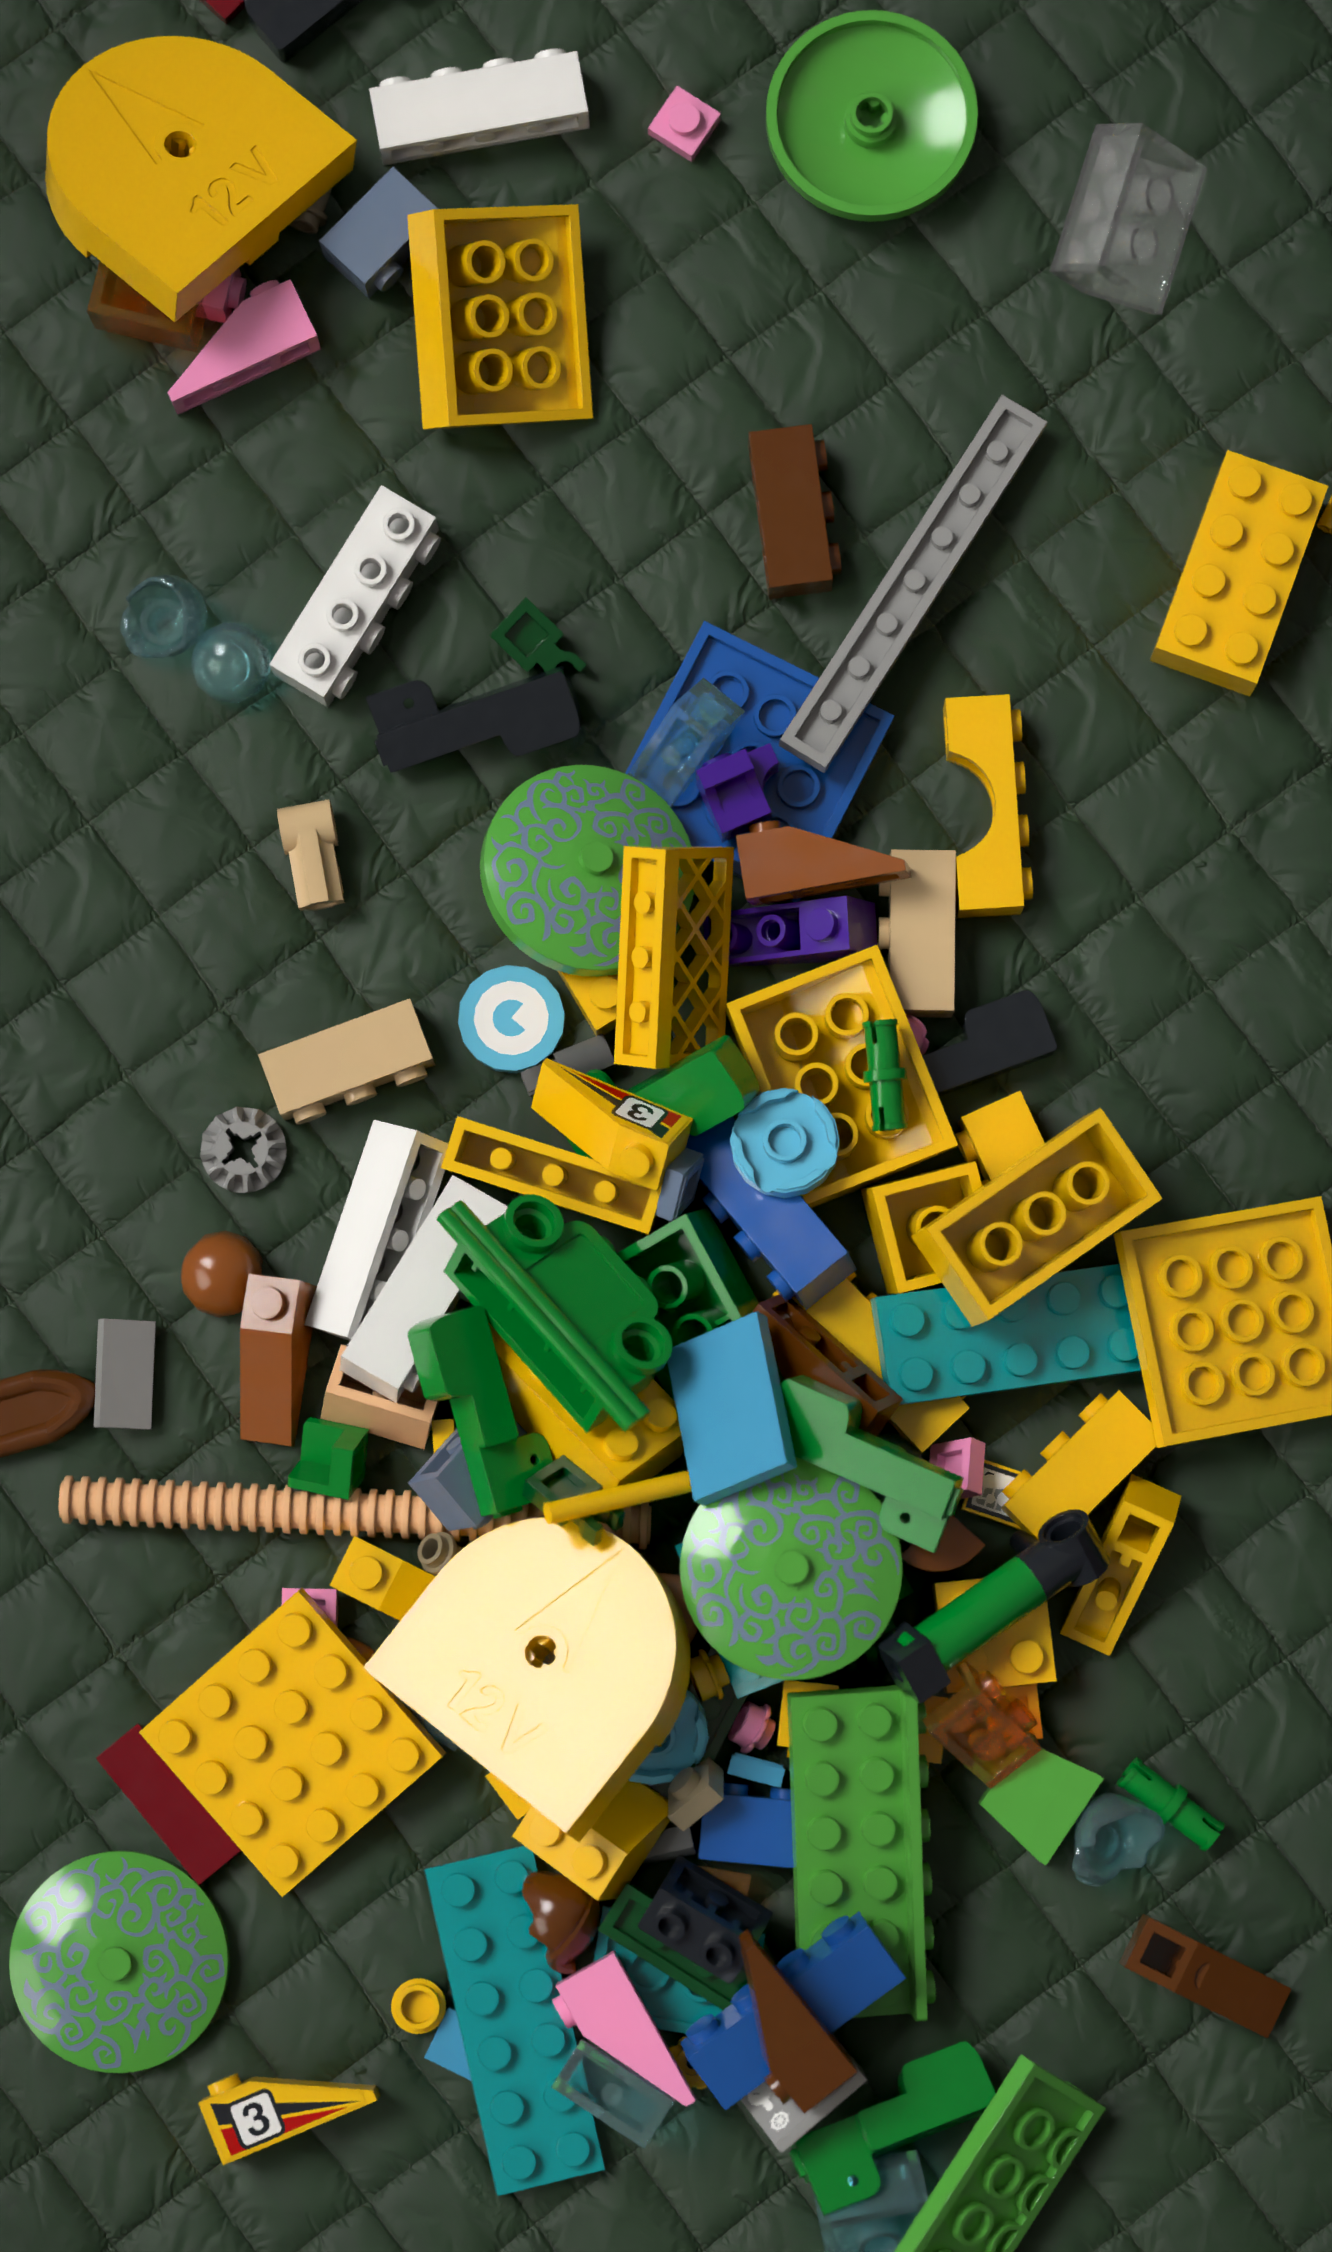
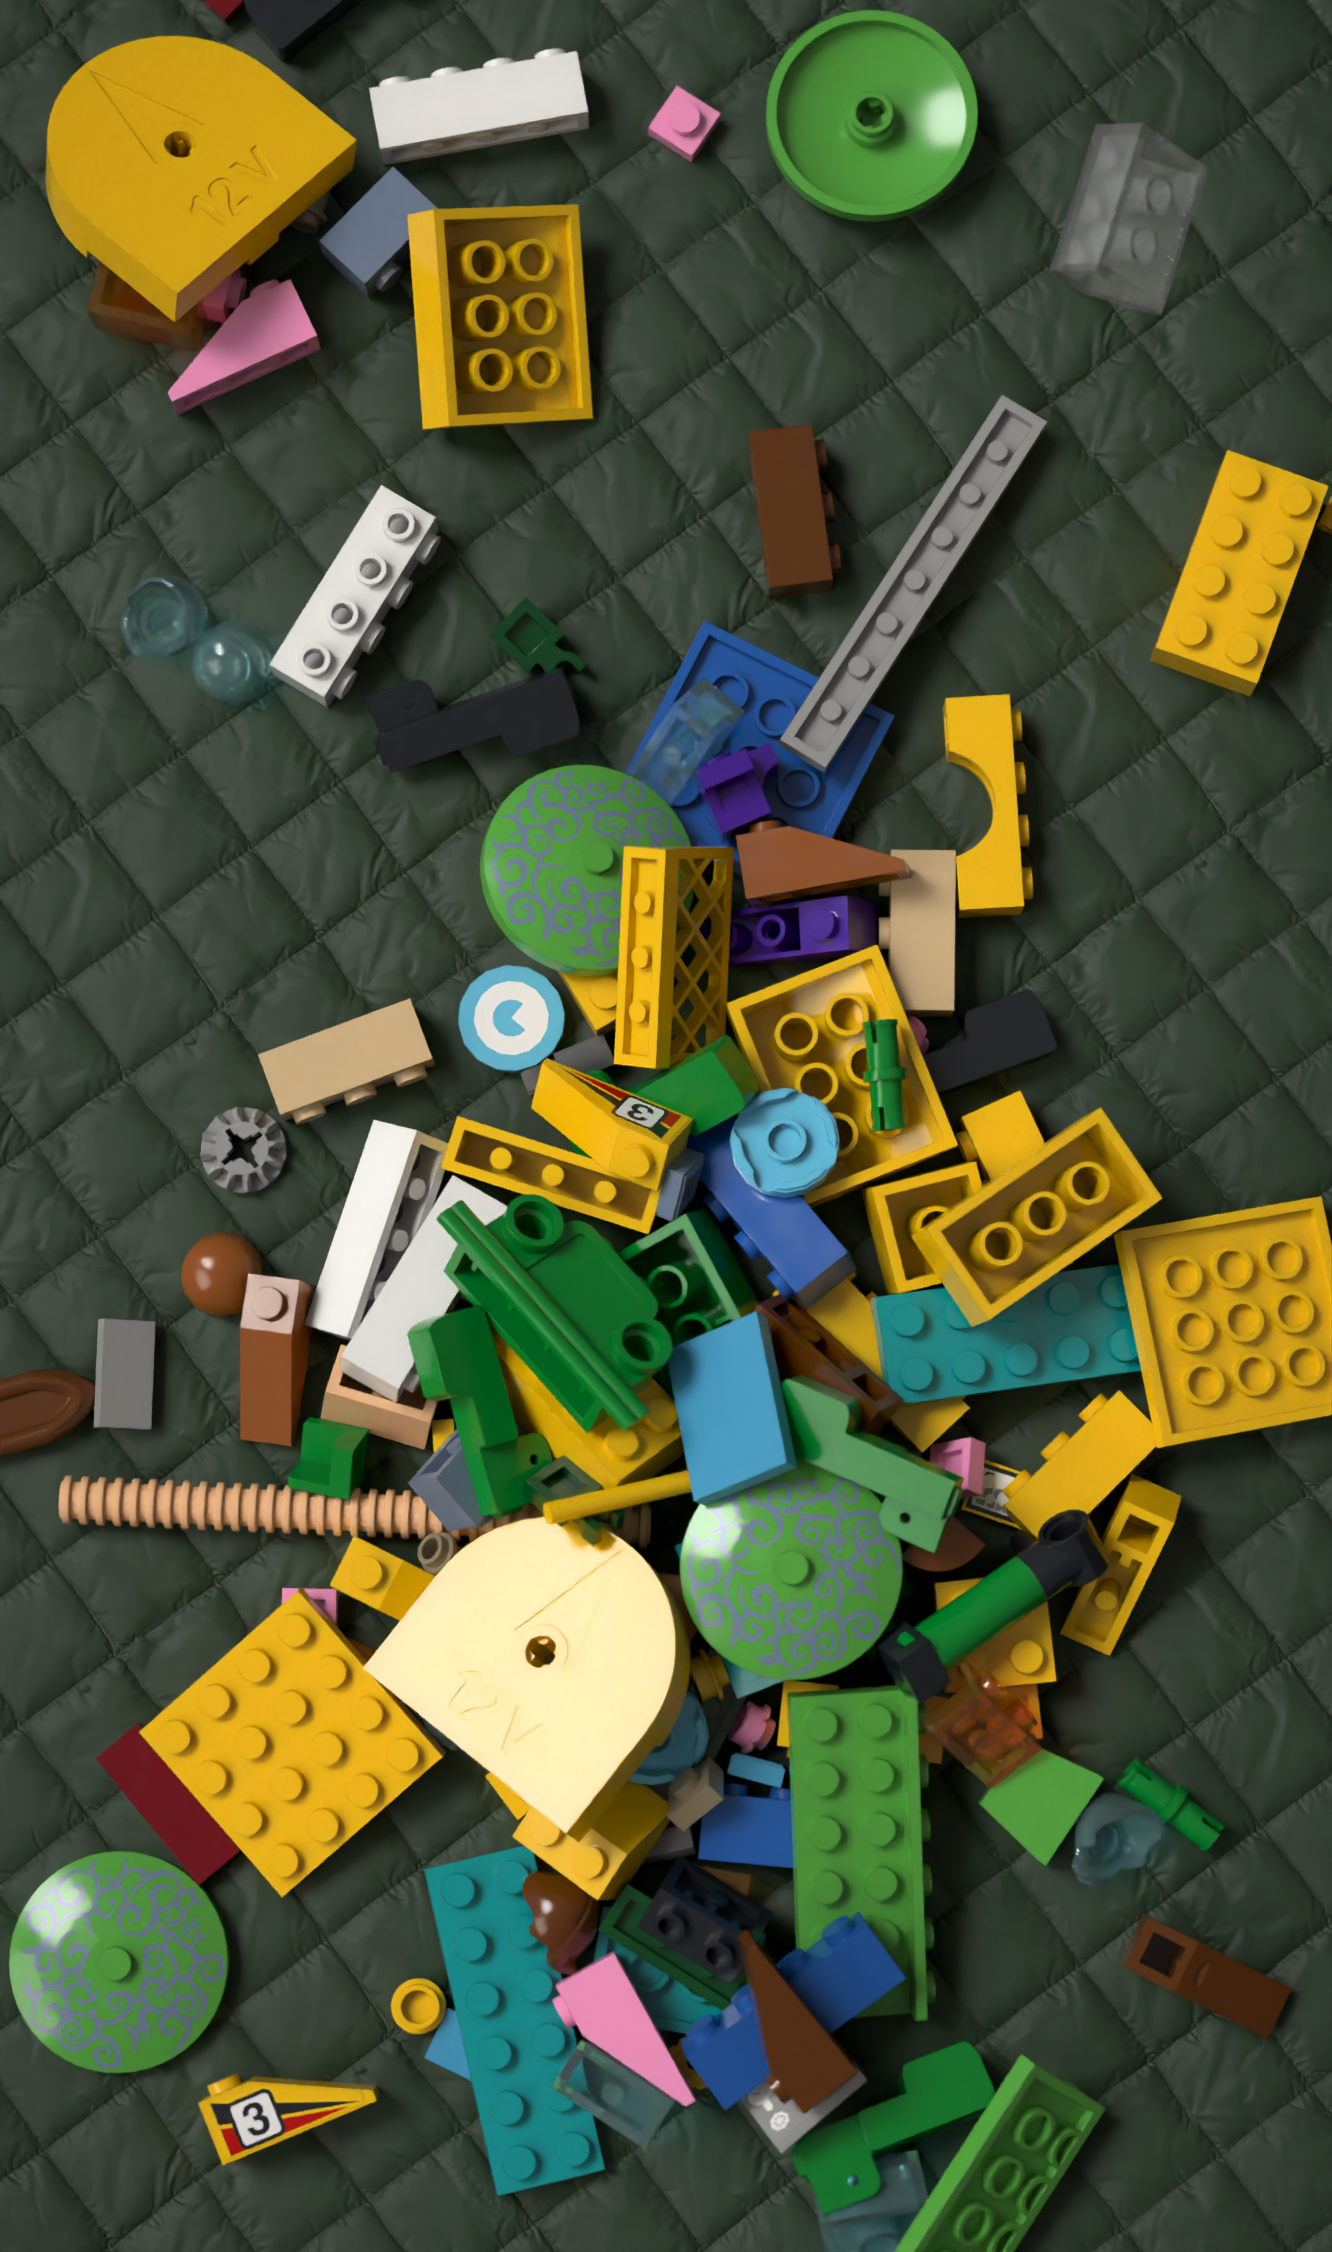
tan piece [277,799,345,911] -> none

